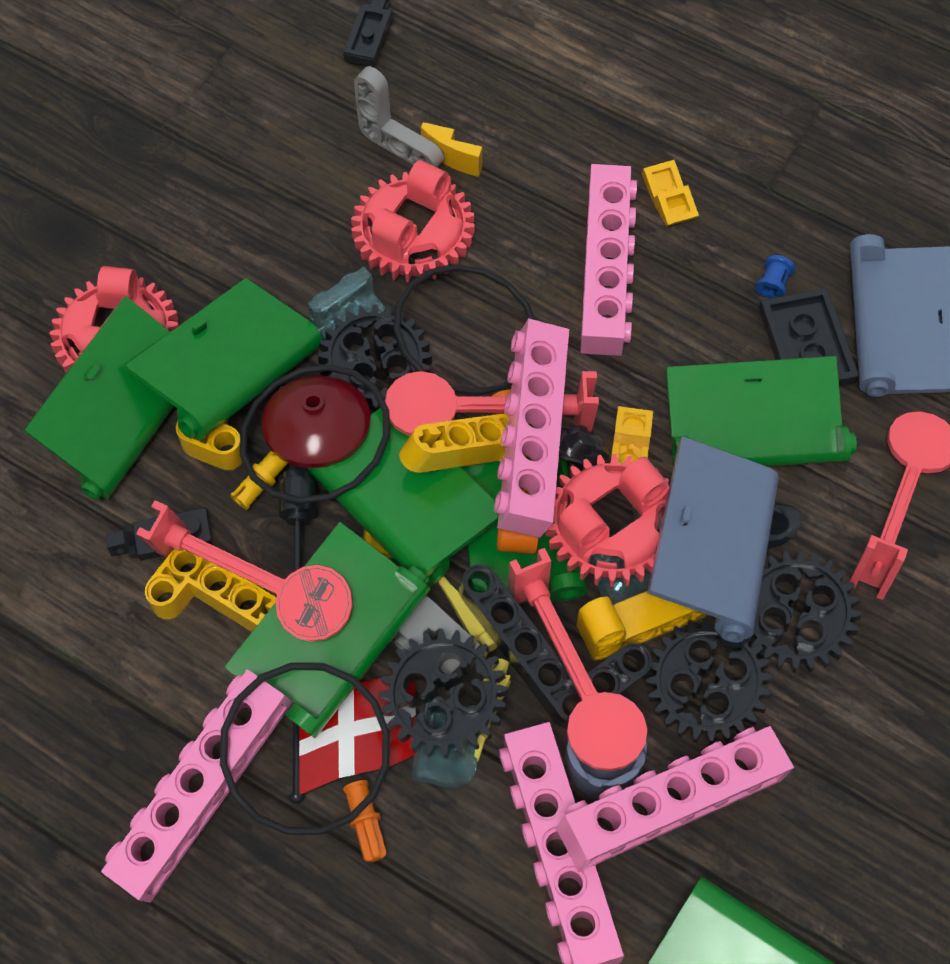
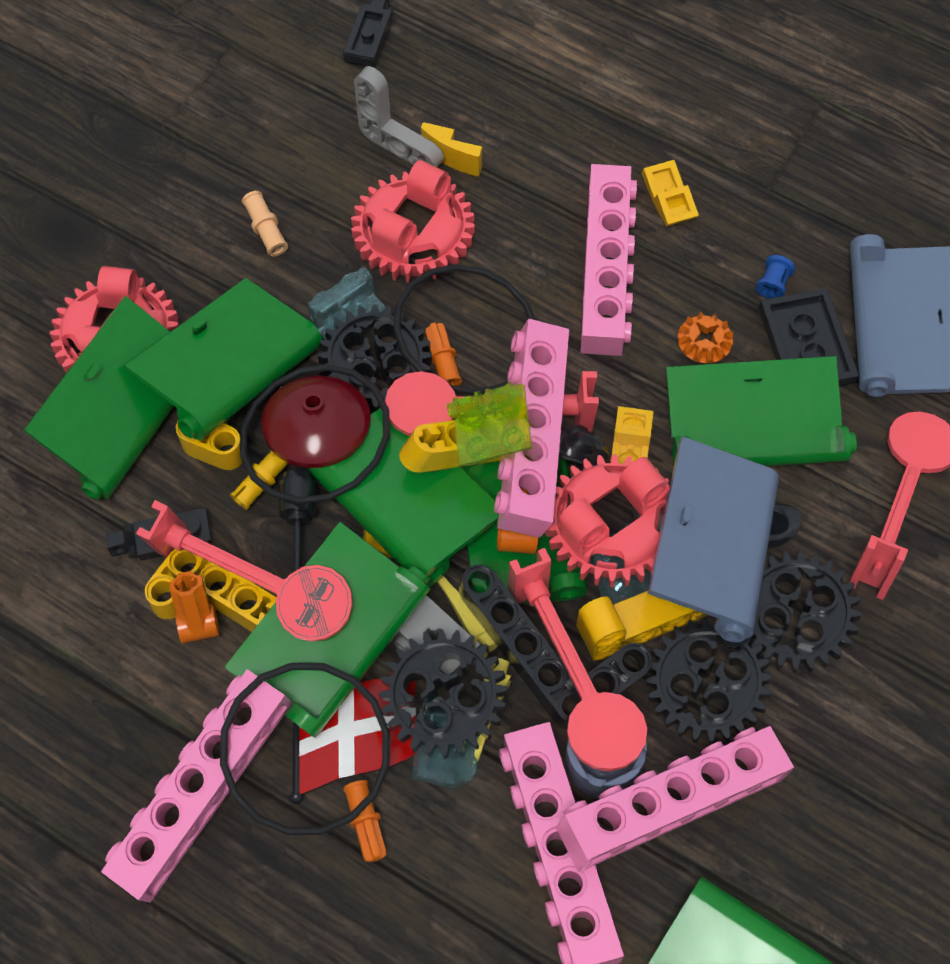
none -> orange piece [169,571,220,644]
none -> light nougat pin [242,191,288,257]
none -> orange axle [425,322,462,386]
none -> clear neon green hinge [447,382,532,467]
none -> orange gear [677,312,733,364]

